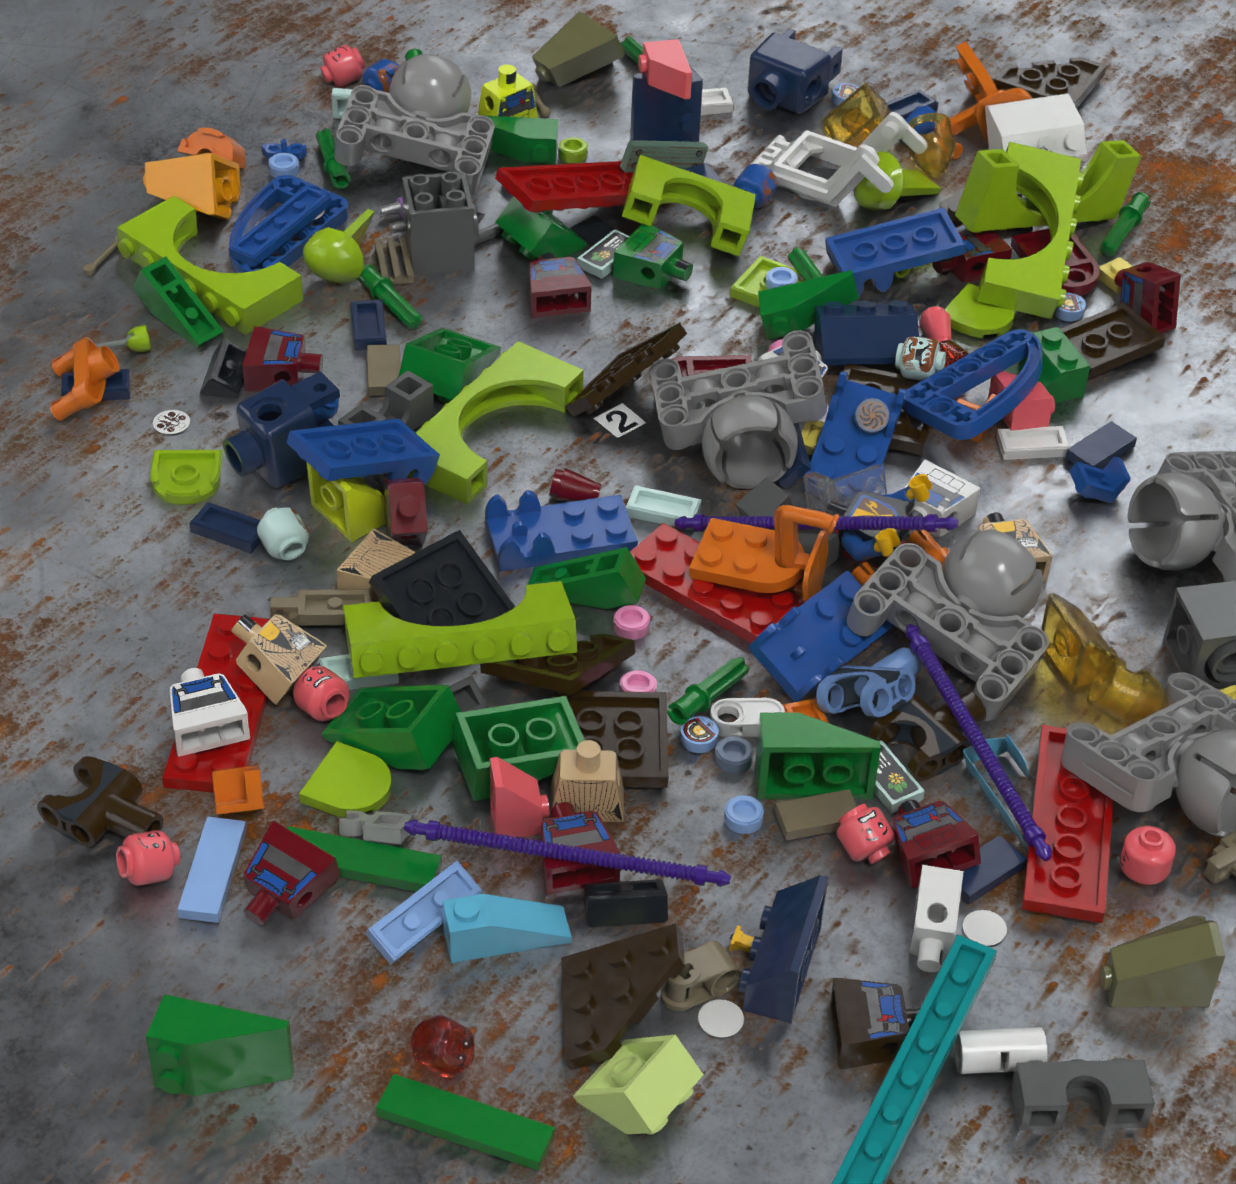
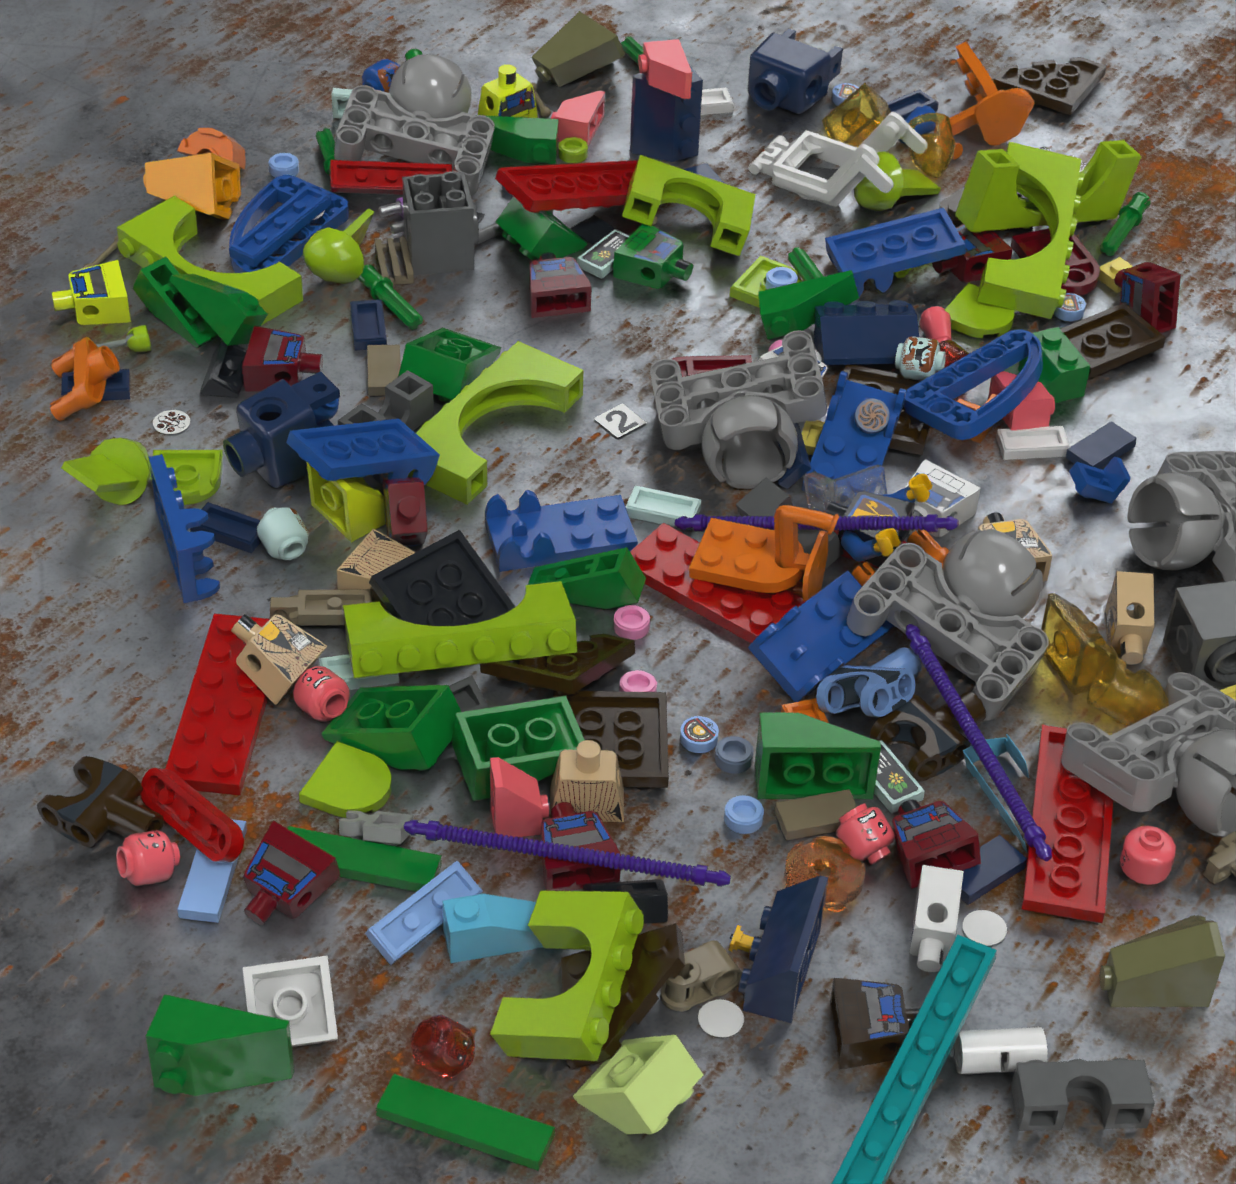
white torso [170,668,250,757] -> none
orange panel [212,765,264,814] -> none
blue piece [262,139,307,160] -> none
coral head [320,45,365,88] -> none
dark red cone [549,468,602,502] -> none
dark brown plate [565,323,687,417] -> none
sand green tile [620,140,709,172] -> none
green axle [667,657,749,725] -> none
white piece [710,698,785,737] -> none
blue head [733,164,778,209] -> none
white slope [985,94,1087,156] -> none
none -> neon yellow torso [51,260,131,325]
none -> lime piece [61,438,150,506]
none -> red plate [141,768,244,863]
none -> blue hinge [148,454,220,603]
none -> green slope [169,274,268,346]
none -> white slope [243,956,338,1047]
none -> red tile [330,160,452,195]
none -> lime arch [490,891,644,1061]
none -> coral slope [551,91,605,146]
none -> clear orange plate [784,836,866,913]
none -> tan torso [1104,571,1154,665]

